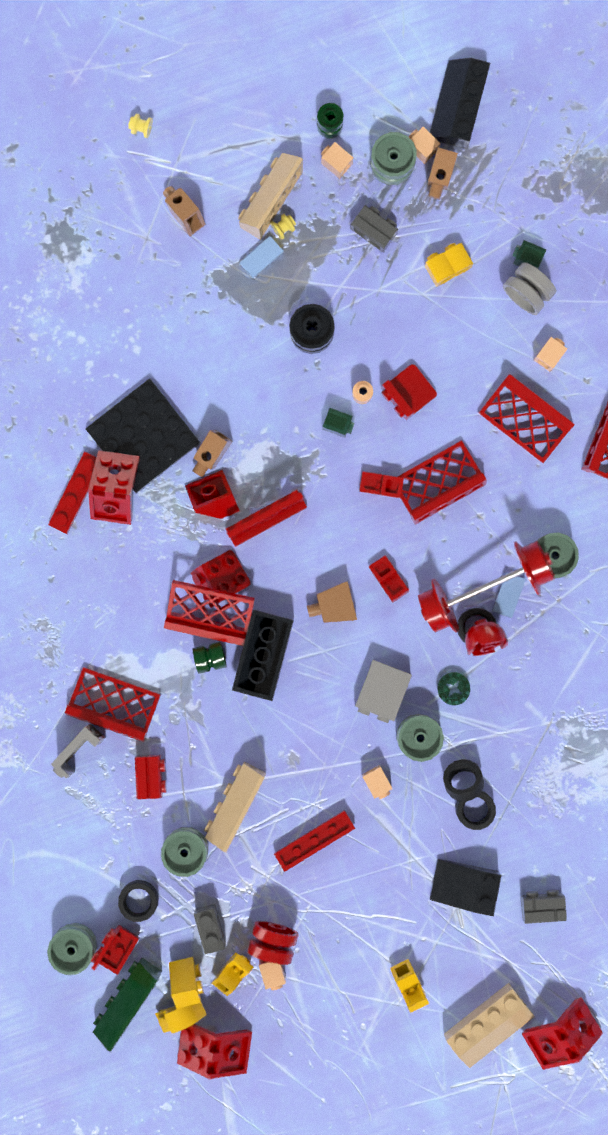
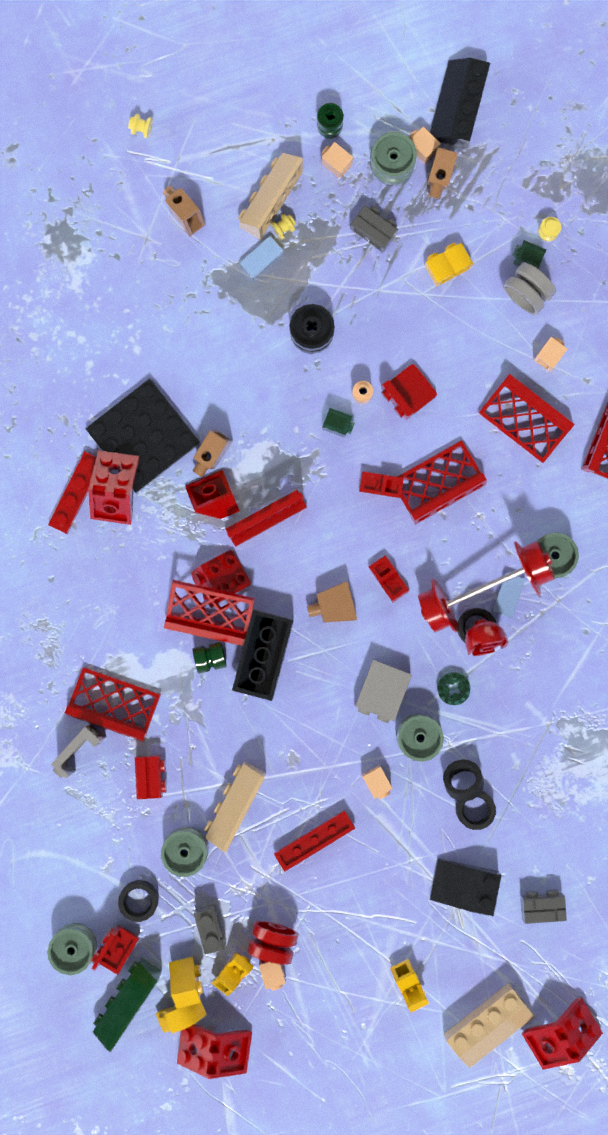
none -> light yellow wheel [538,217,561,241]

